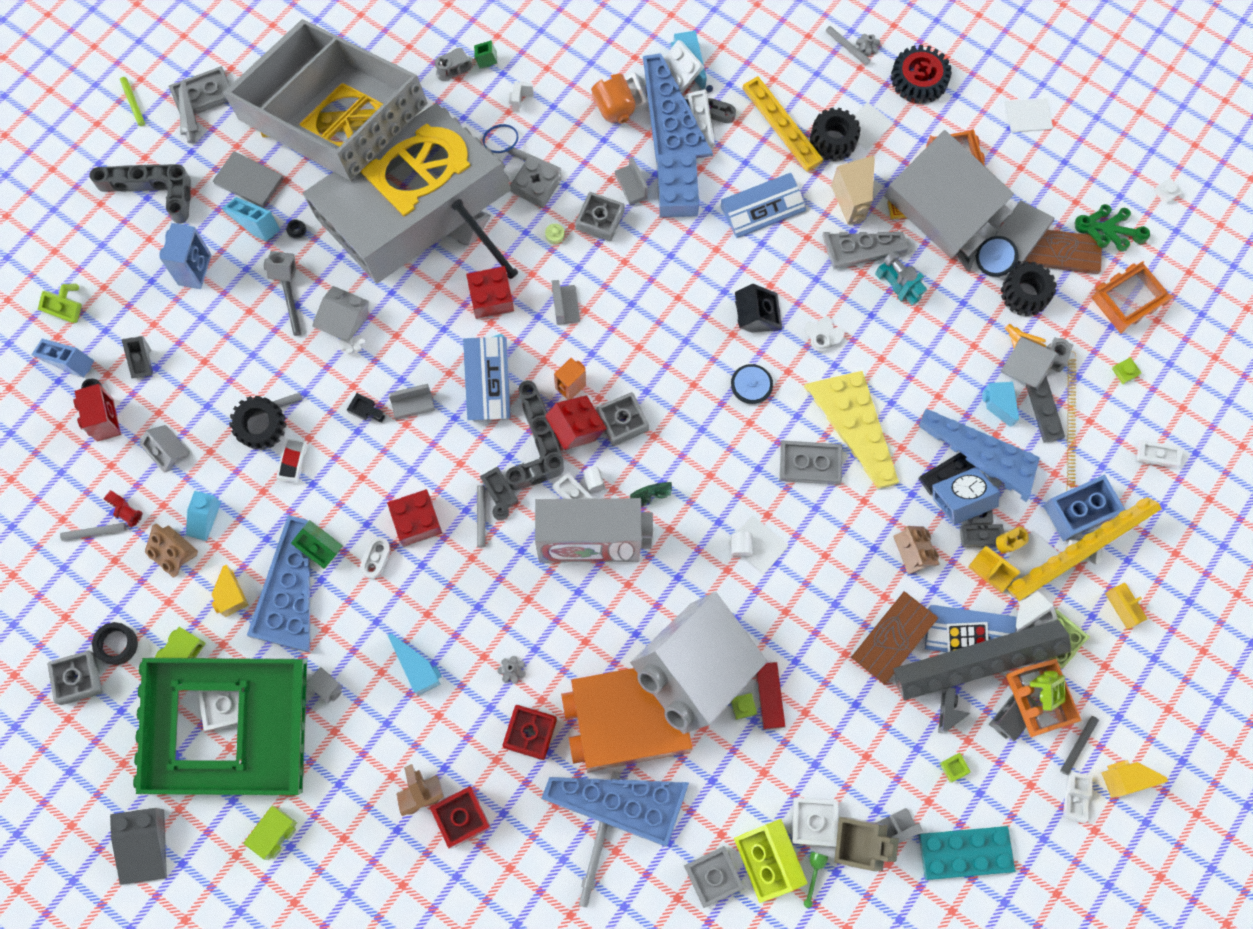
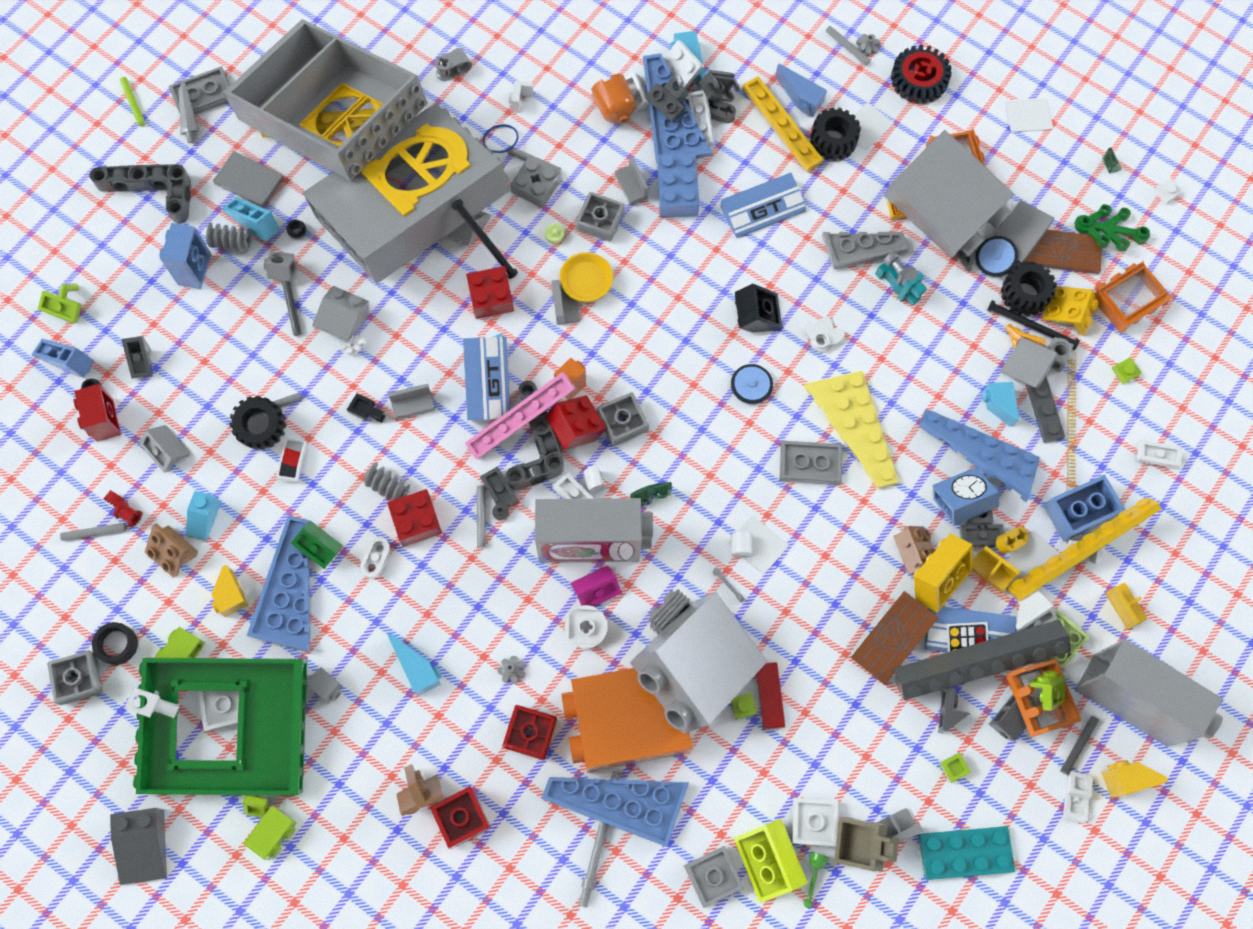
green plate [474,40,498,69] -> none
tan slope [831,156,875,224] -> none
black tile [918,452,975,495] -> none
none -> white bracket [125,688,179,718]
none -> light grey piece [206,222,252,252]
none -> lime plate [242,795,269,818]
none -> light grey piece [364,462,411,500]
none -> bright pink plate [465,372,576,460]
none -> yellow piece [559,252,613,302]
none -> white plate [565,605,608,649]
none -> dark pink panel [571,566,622,606]
none -> dark grey plate [645,77,688,123]
none -> light grey brick [648,589,690,634]
none -> dark grey hinge [699,70,740,102]
none -> light grey hinge [713,567,745,603]
none -> medium blue slope [775,63,827,117]
none -> yellow brick [913,533,973,613]
none -> black bar [986,300,1080,351]
none -> yellow bracket [1043,286,1099,336]
none -> light grey brick [1075,639,1223,747]
none -> clear green slope [1102,147,1122,174]

